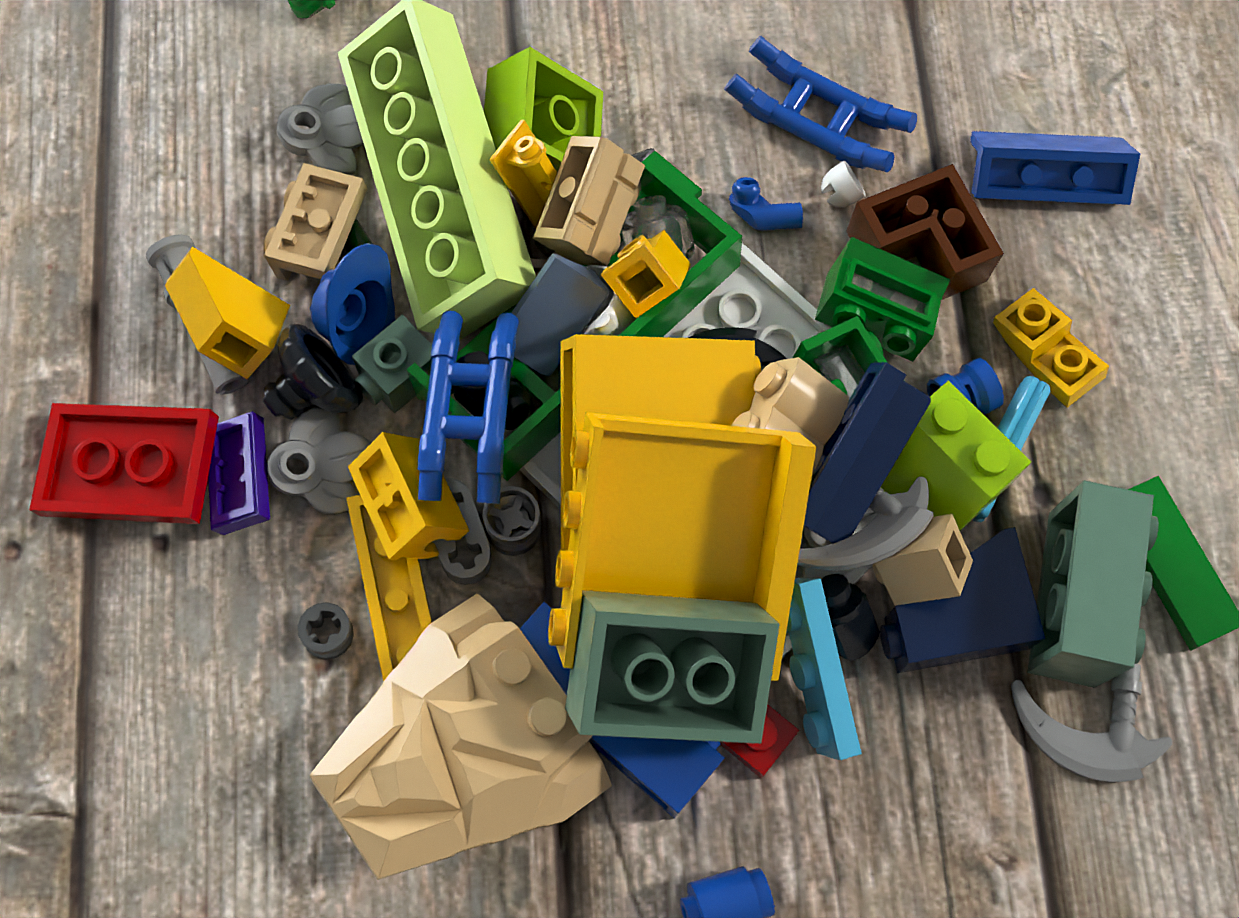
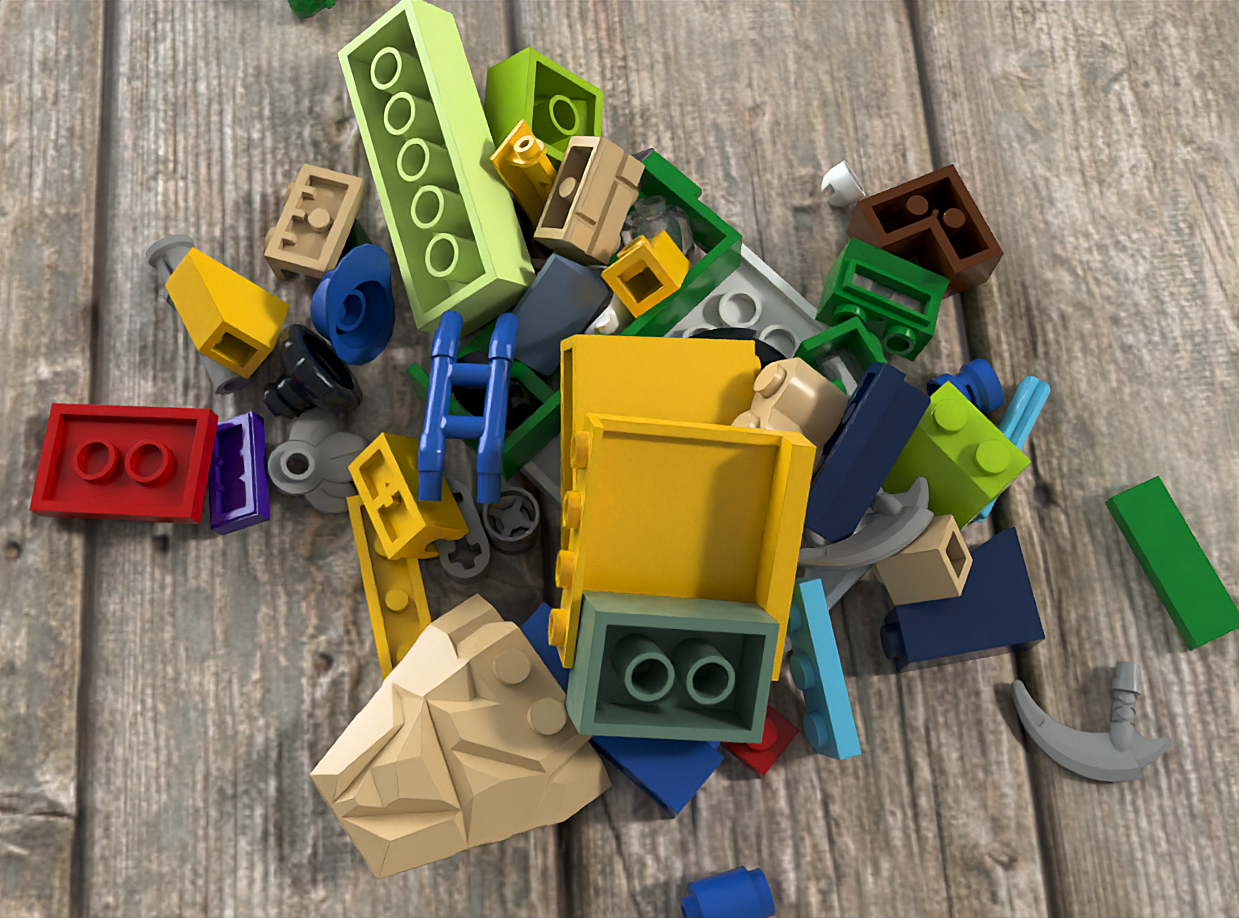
light grey plate [277,83,364,174] -> none
dark grey bush [298,602,354,660] -> none
sand green brick [352,314,432,414] -> none
blue piece [724,35,917,173] -> none
blue arm [729,177,803,231] -> none
black arm [821,574,880,661] -> none
blue panel [970,131,1140,205] -> none
yellow slope [993,288,1109,408] -> none
sand green brick [1027,480,1159,688] -> none

